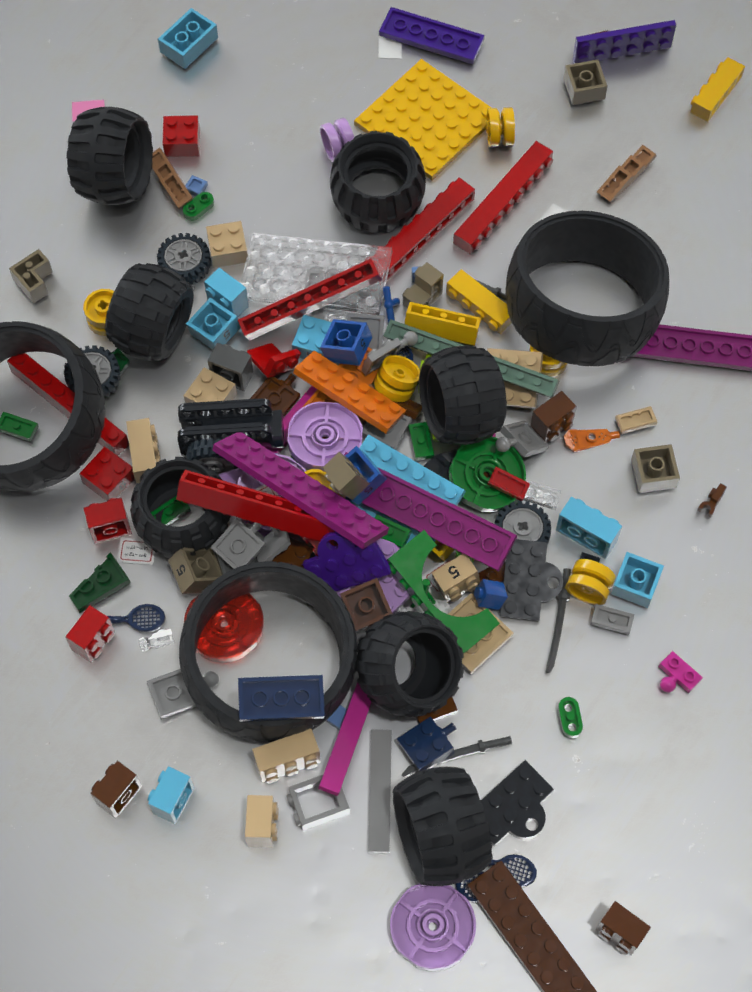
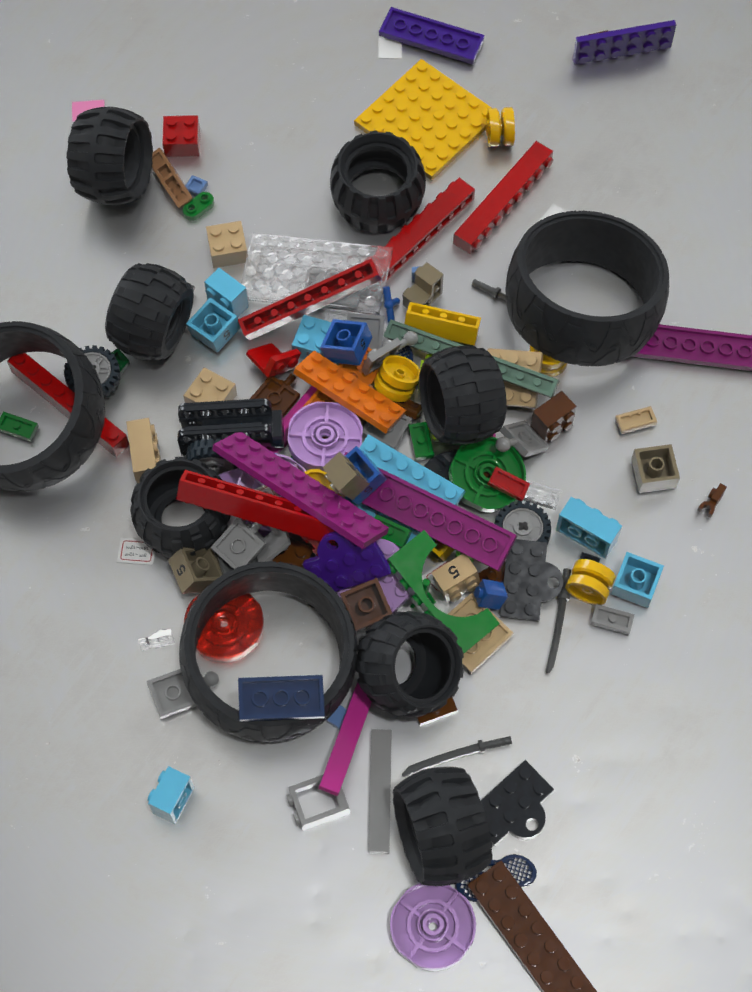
dark tan brick [9,249,53,304] -> none
red brick [65,605,115,662] -> none
dark green wing [69,552,131,613] -> none
red brick [79,446,135,501] -> none
yellow wheel [83,289,114,336] -> none
red brick [84,498,132,544] -> none
reddish brown brick [90,760,142,819] -> none
dark blue piece [108,604,166,633] -> none
green plate [151,495,191,526] -> none
wheel [157,233,211,285] -> none
medium azure brick [158,8,218,69] -> none
dark grey brick [208,343,254,391] -> none
tan brick [245,795,279,847] -> none
tan brick [252,729,321,783] -> none
lavender wheel [320,118,354,162] -> none
dark blue plate [397,716,457,771] -> none
yellow brick [446,269,512,334] -> none
green plate [558,697,583,738] -> none
dark tan brick [563,59,608,105] -> none
orange piece [563,429,620,453] -> none
reddish brown brick [595,901,651,956] -> none
medium nougat slope [597,144,656,203] -> none
dark pink plate [658,651,703,693] -> none
yellow brick [690,57,745,122] -> none

